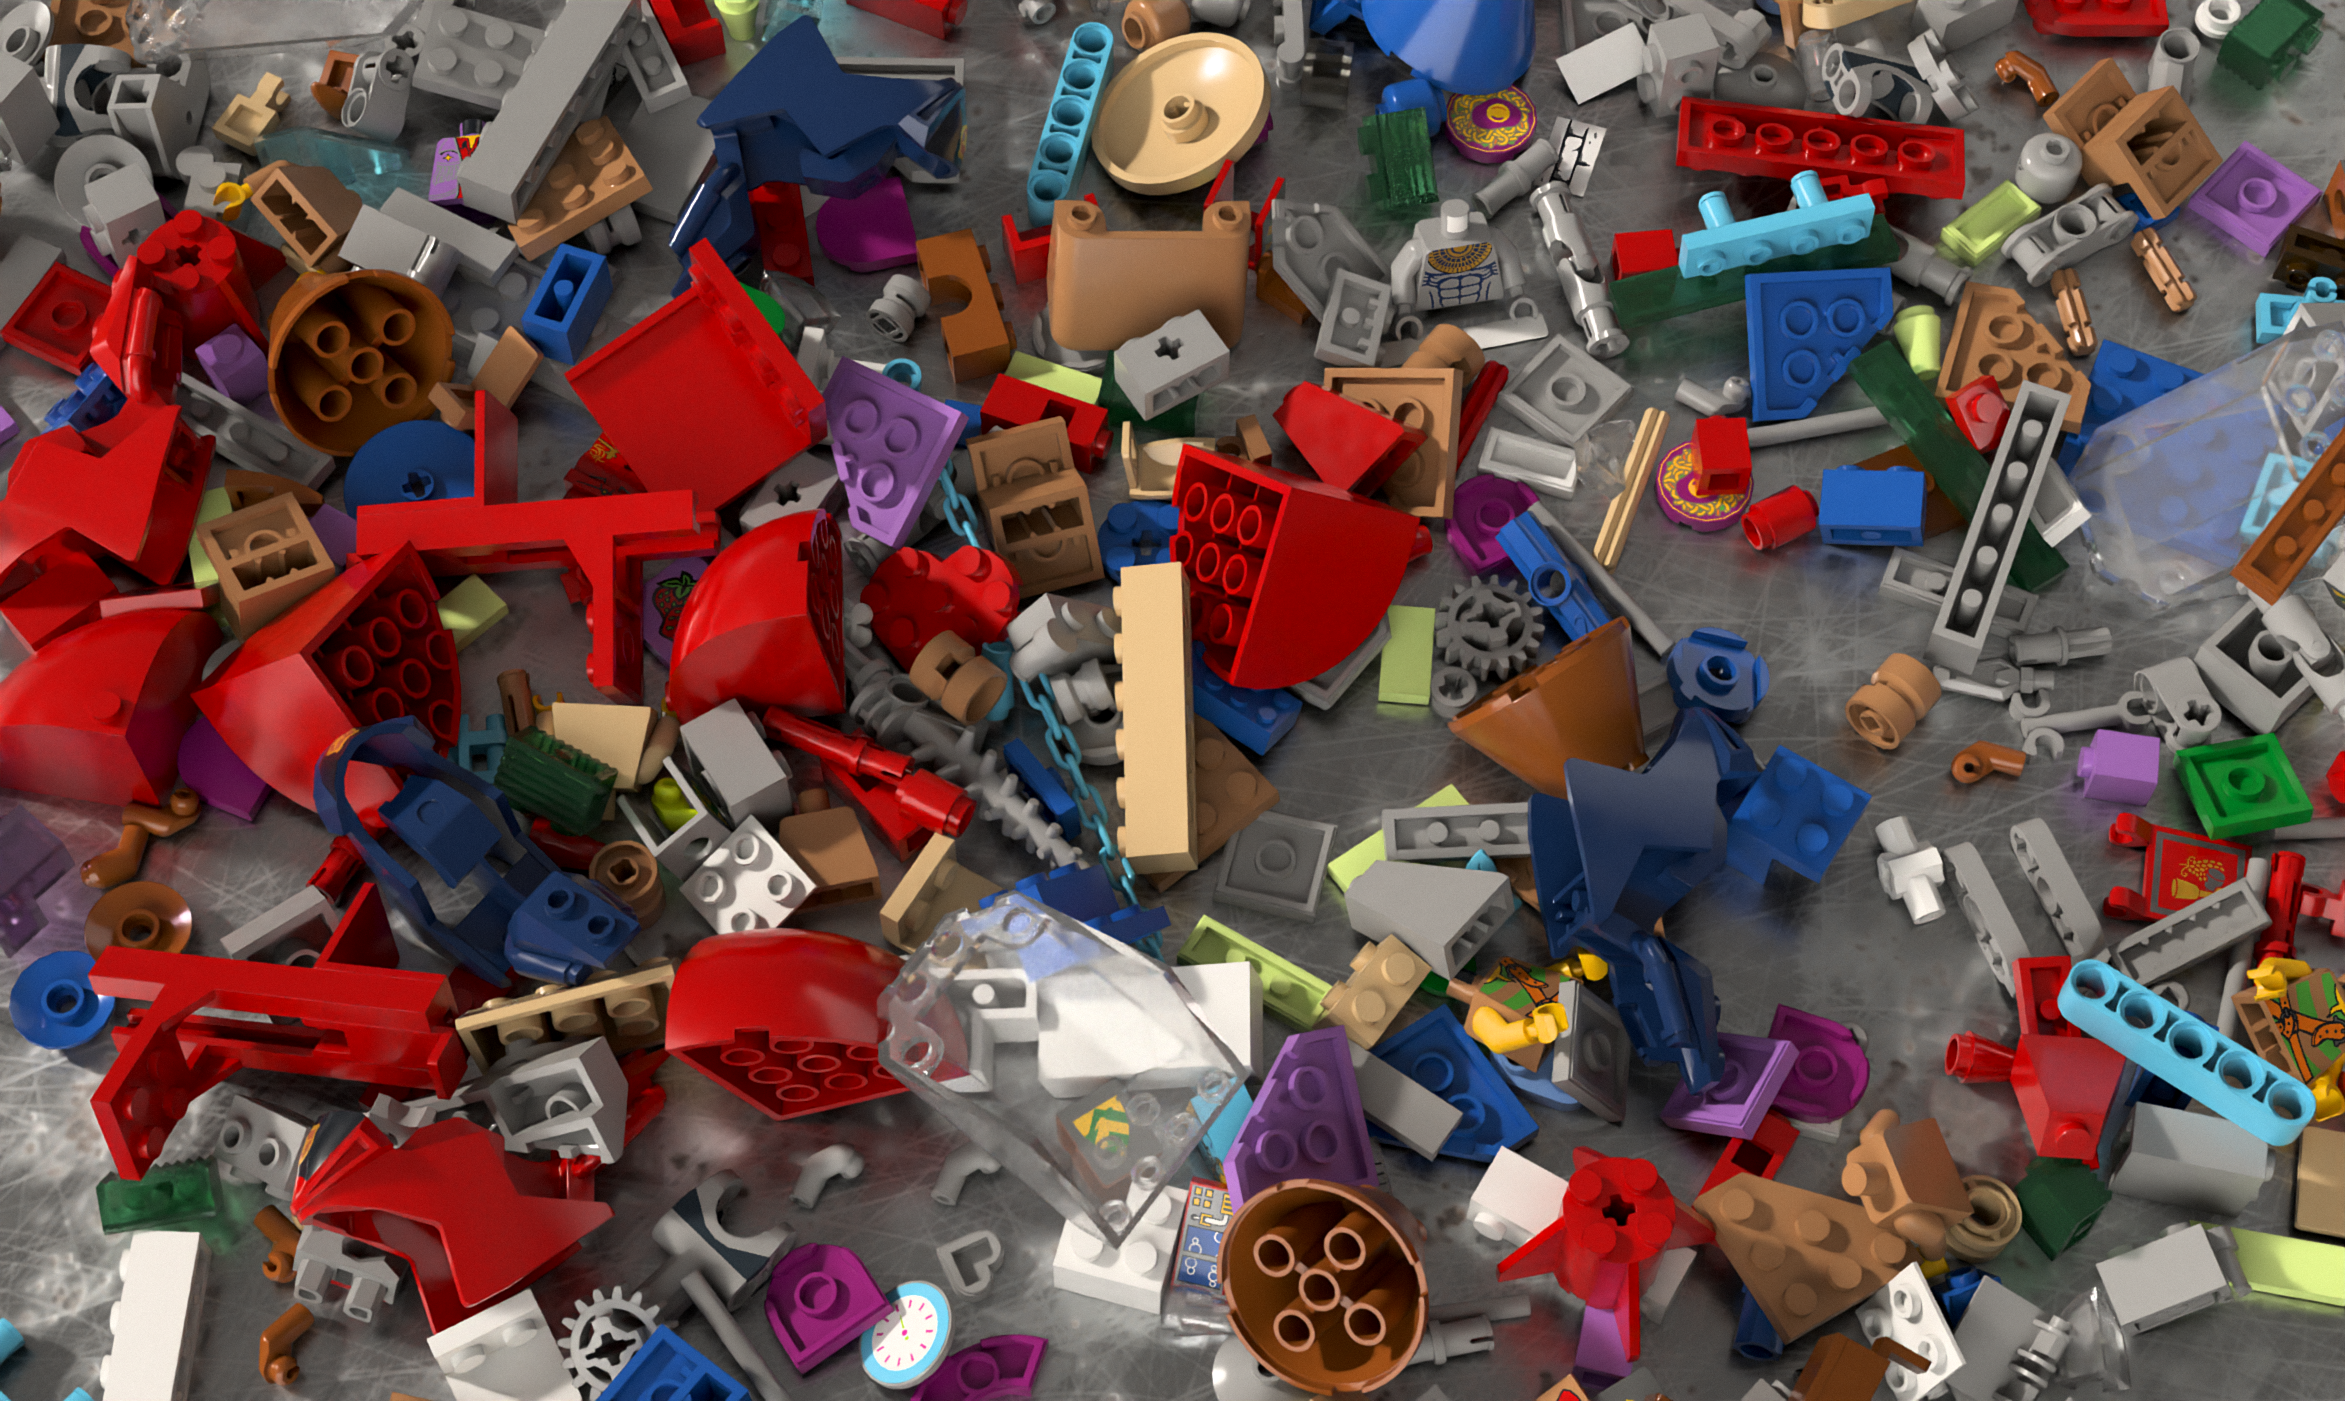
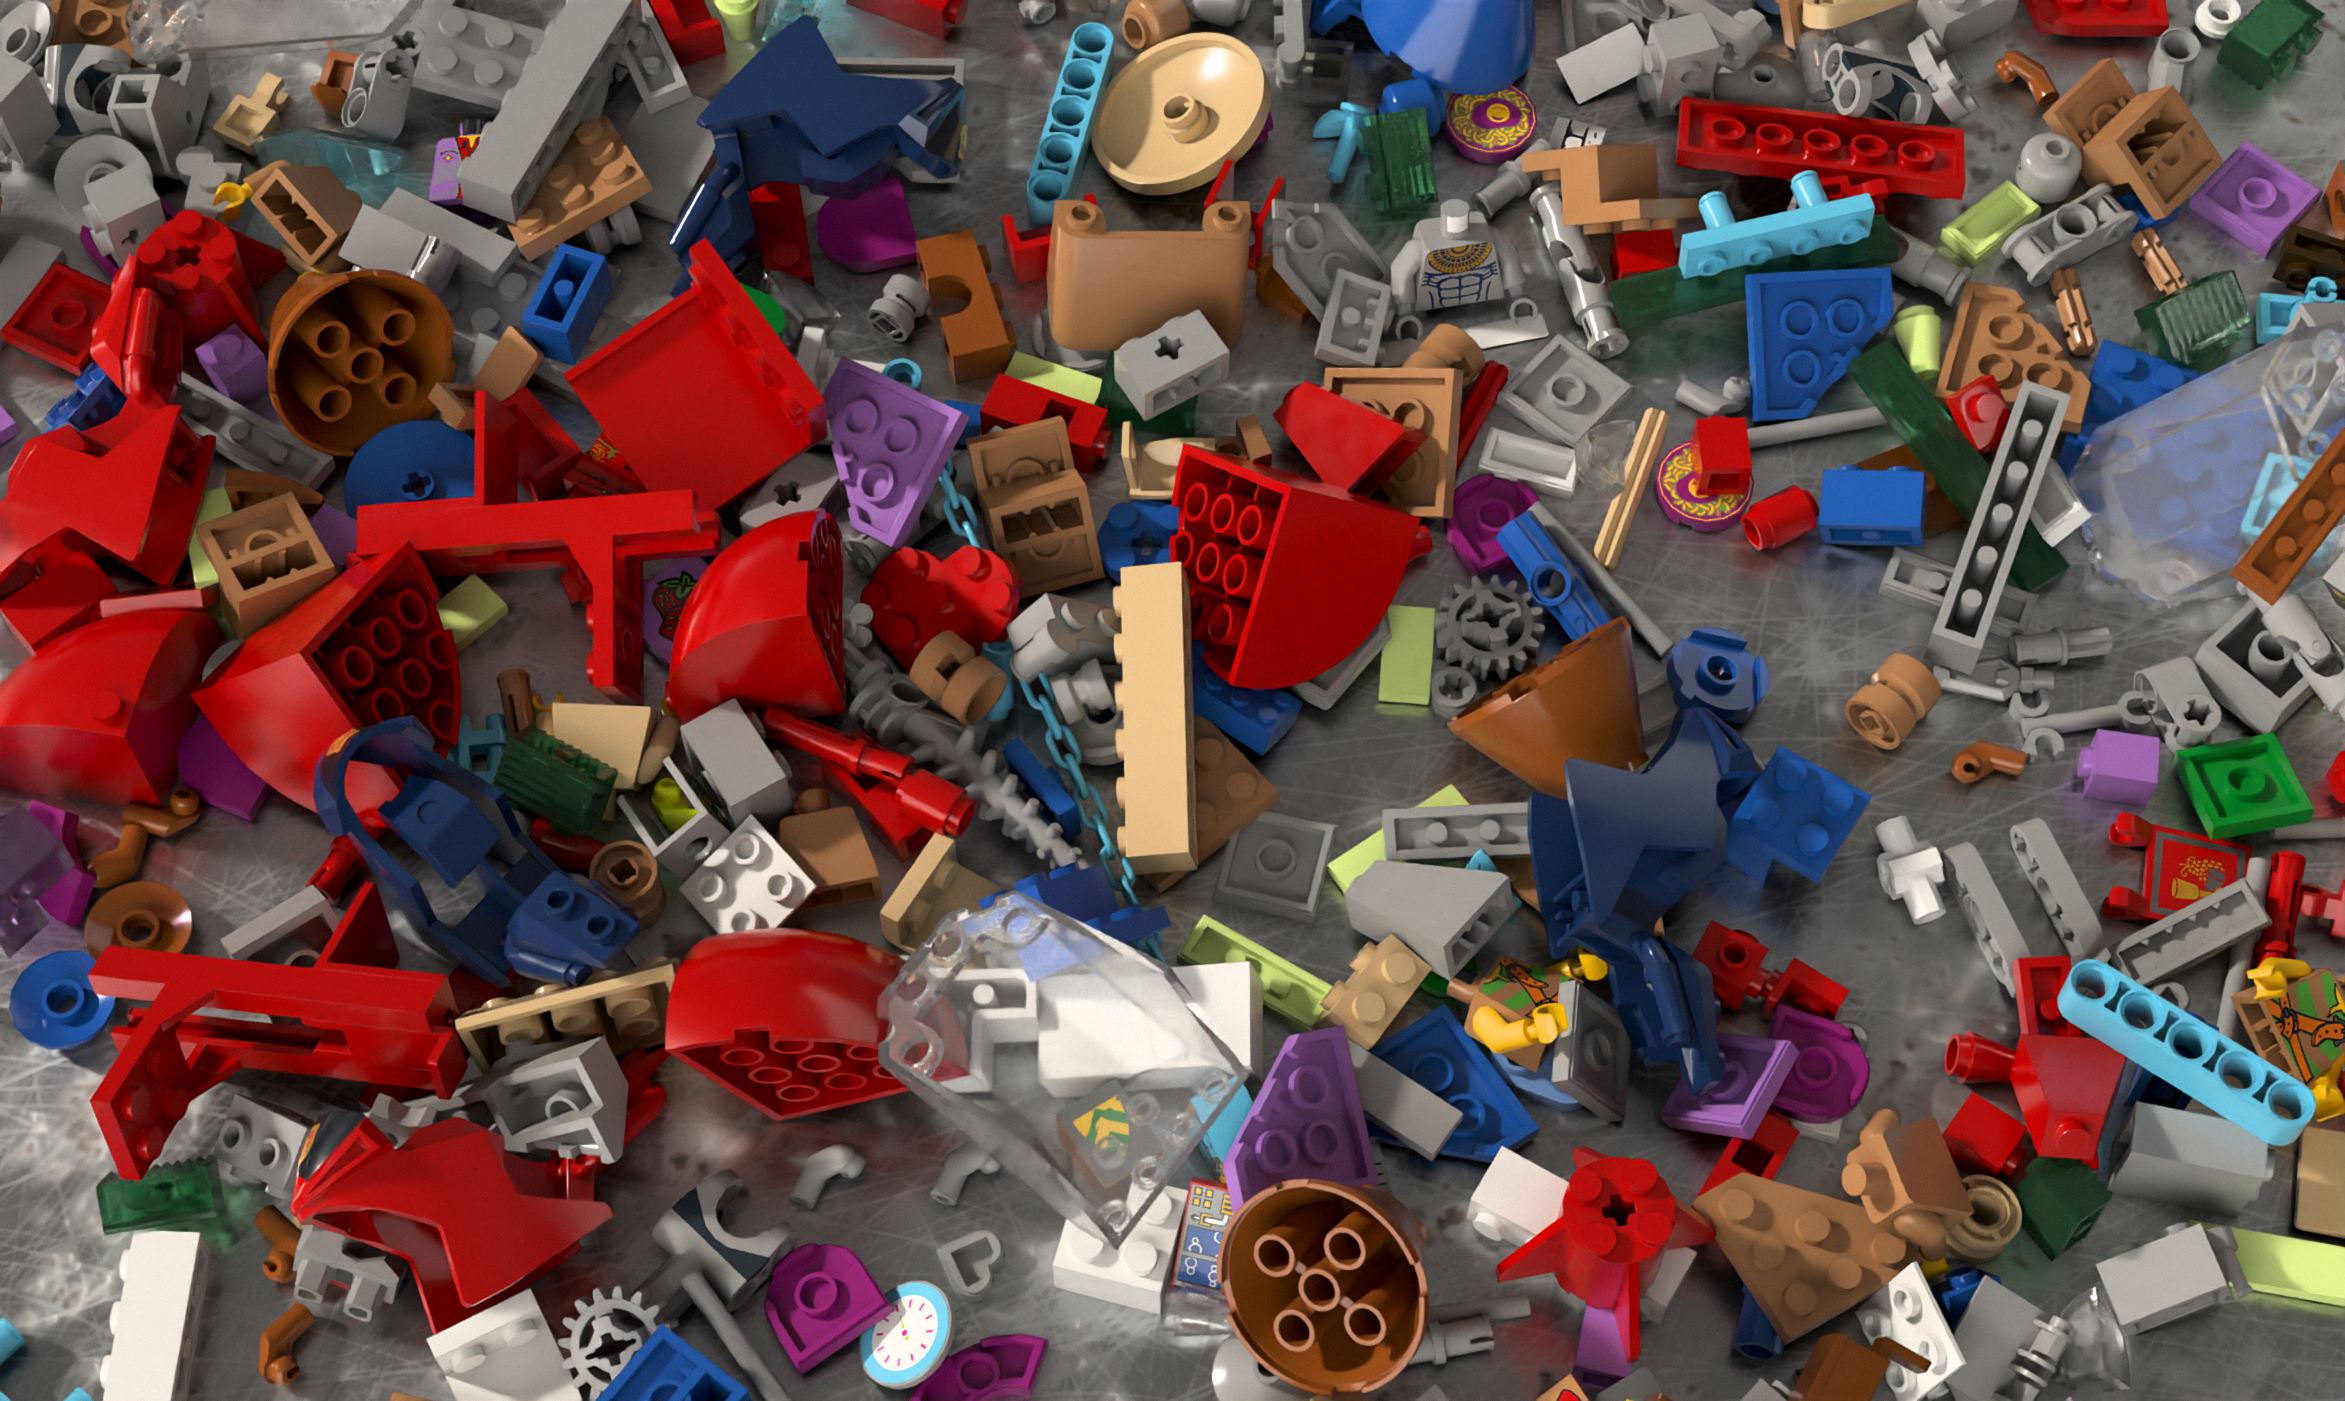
none -> magenta tile [24,800,96,927]
none -> red panel [501,386,583,502]
none -> medium azure plant [1312,102,1391,183]
none -> medium nougat bracket [1522,144,1699,235]
none -> red brick [1691,920,1771,1013]
none -> red bracket [1760,957,1850,1022]
none -> red brick [1942,1092,2028,1179]
none -> clear green brick [2134,270,2254,366]

